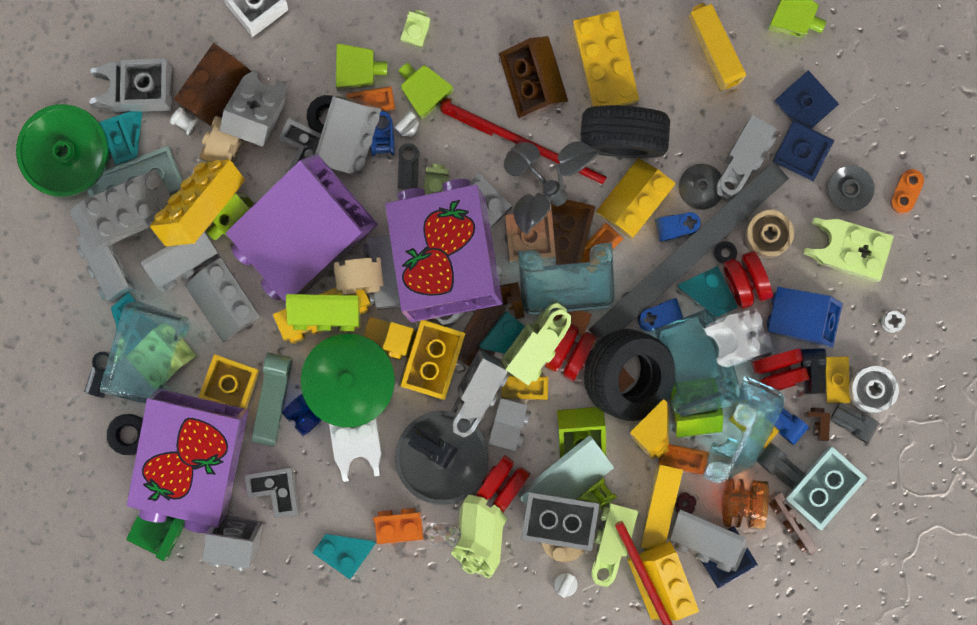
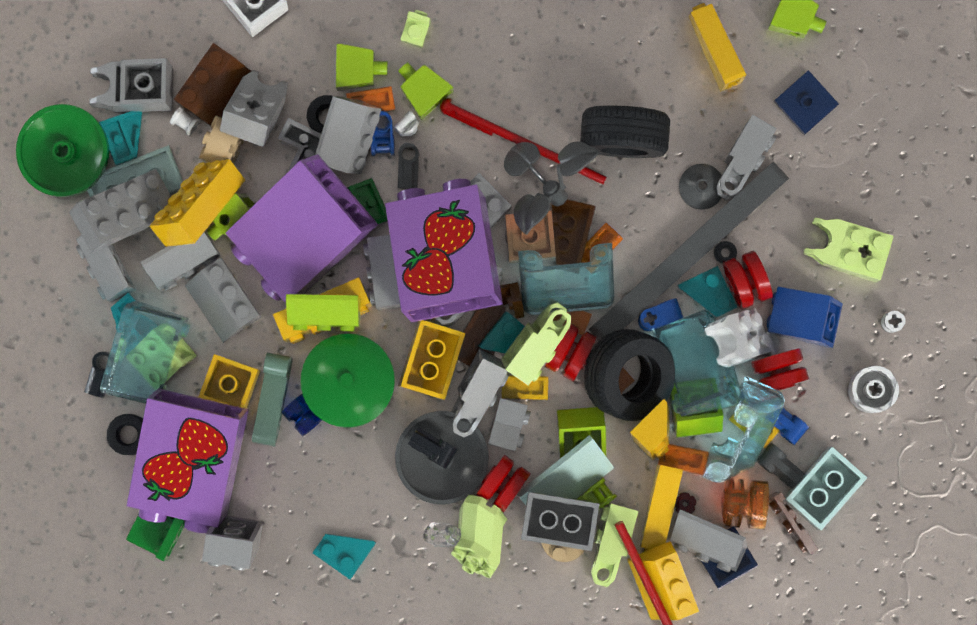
light grey brick [244,468,300,518] -> none
white brick [329,418,382,481] -> none
tan brick [334,258,384,295] -> none
yellow brick [364,317,415,360] -> none
orange bracket [373,508,424,544] -> none
yellowish green bracket [424,164,449,195] -> none
reddish brown slope [499,36,568,118] -> none
white plate [554,573,578,598] -> none
yellow brick [572,10,639,107] -> none
yellow slope [596,158,676,241] -> none
blue piece [654,212,701,242] -> none
tan brick [745,210,794,259] -> none
dark blue plate [772,120,835,182] -> none
black piece [801,348,827,394] -> none
reddish brown bracket [804,408,830,441] -> none
yellow plate [825,356,850,403] -> none
dark grey dish [828,165,874,212] -> none
dark grey piece [830,403,880,444] -> none
orange plate [890,169,924,214] -> none
none -> green bracket [347,178,388,226]

